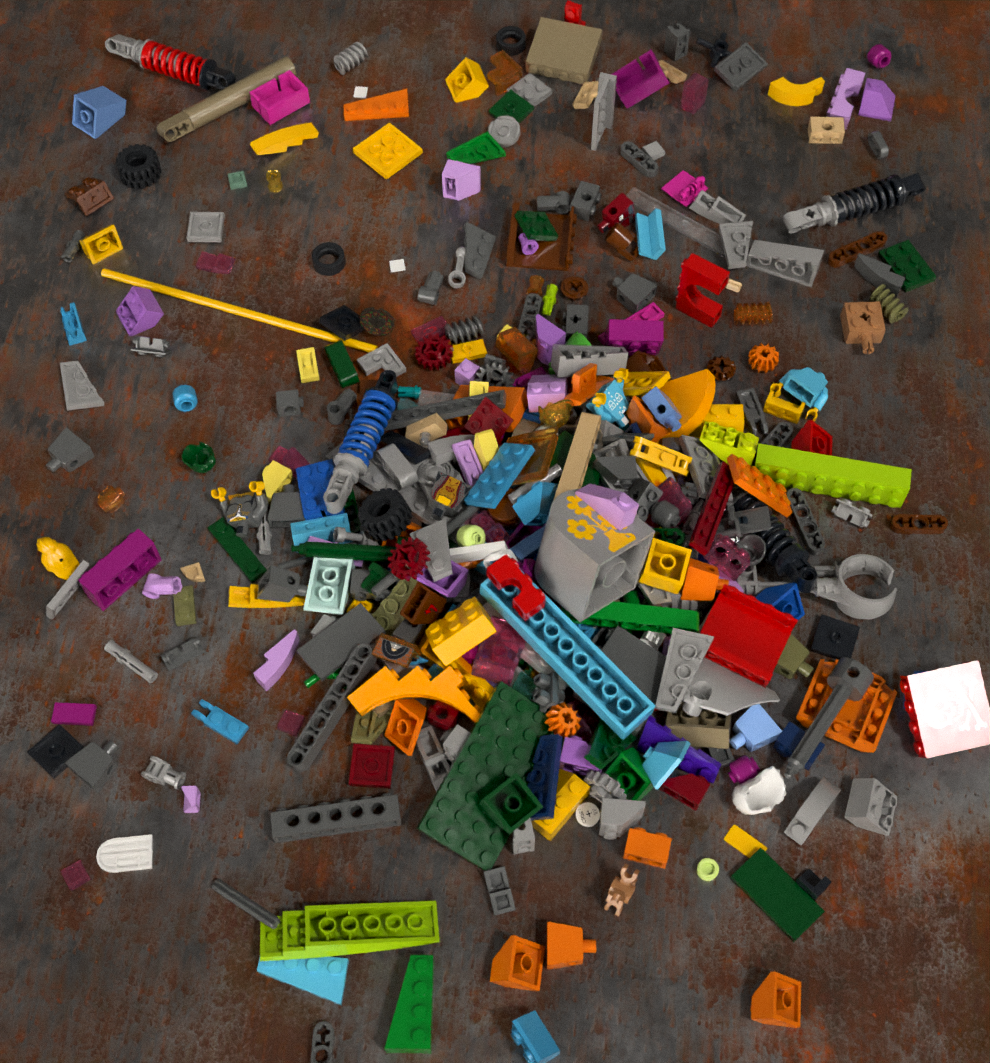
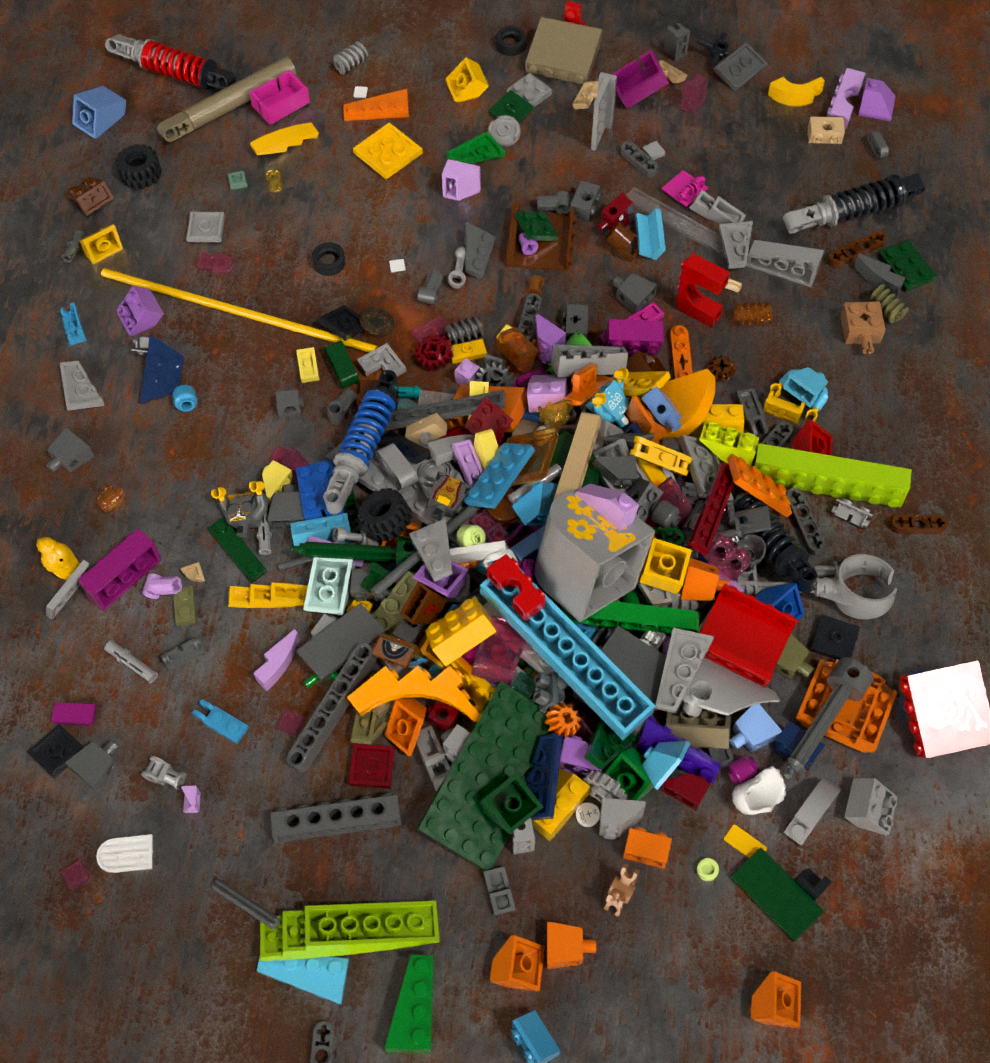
dark green hair [181,442,216,473] -> none
dark grey torso [257,565,308,602] -> none
dark red gear [388,537,431,581] -> none
clear orange panel [487,50,522,96] -> none
lime axle [542,284,558,316] -> none
reddish brown gear [561,276,589,301] -> none
orange gear [748,343,779,374] -> none
magenta head [867,44,892,69] -> none
none -> dark blue wing [140,336,185,404]
none -> orange piece [670,325,693,379]

